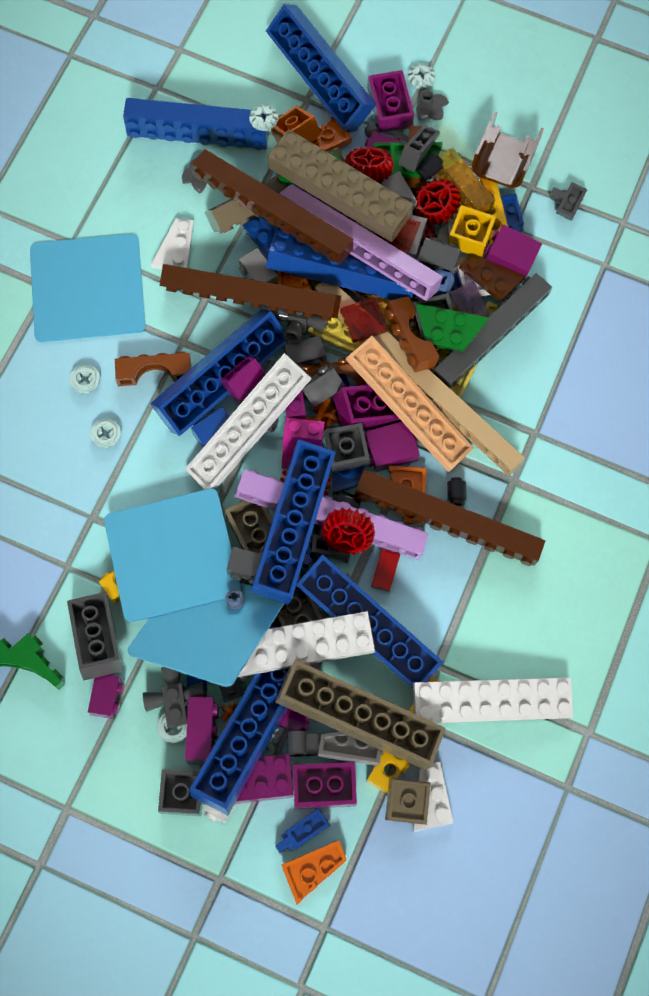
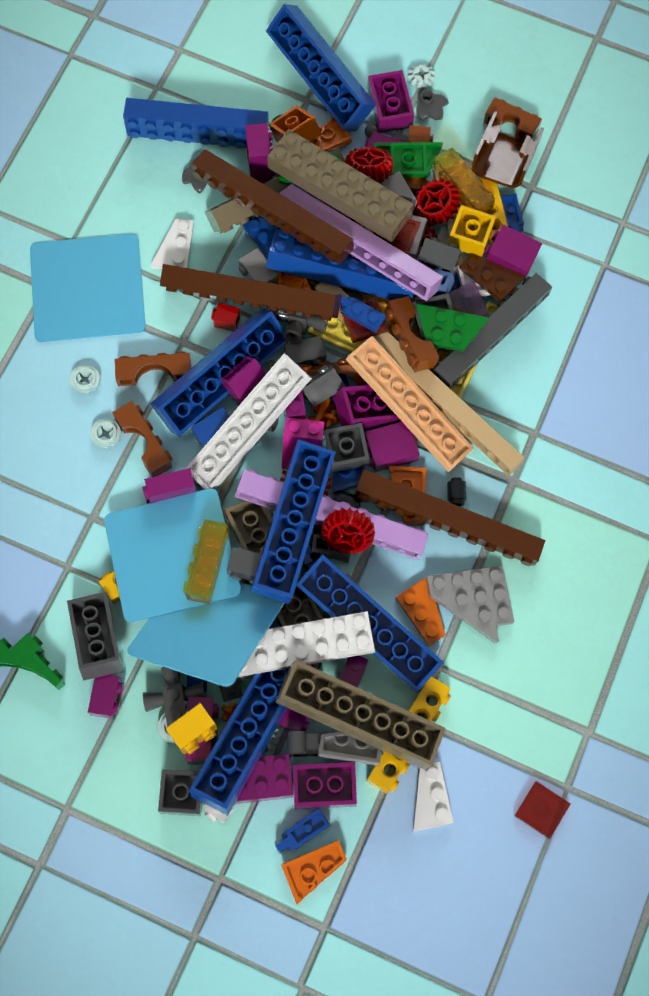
sand blue bush [225,589,245,610] -> none
light aqua gear [249,104,278,131] -> none
red tile [371,549,400,592] -> none
dark tan tile [385,778,431,825] -> none
dark grey slope [399,124,440,172] -> none
white plate [413,678,573,723] -> none
black brick [416,154,444,181] -> none
dark grey hinge [549,182,587,221] -> none
none -> dark orange arch [112,401,173,477]
none -> magenta brick [142,468,196,504]
none -> yellow brick [166,703,218,755]
none -> clear yellow brick [183,519,229,604]
none -> red brick [211,303,240,332]
none -> magenta brick [245,123,275,183]
none -> blue hinge [338,294,386,333]
none -> magenta brick [340,655,368,688]
none -> orange wing [395,578,445,647]
none -> light grey wing [426,566,514,643]
none -> dark orange arch [483,97,542,141]
none -> clear red tile [514,781,571,839]

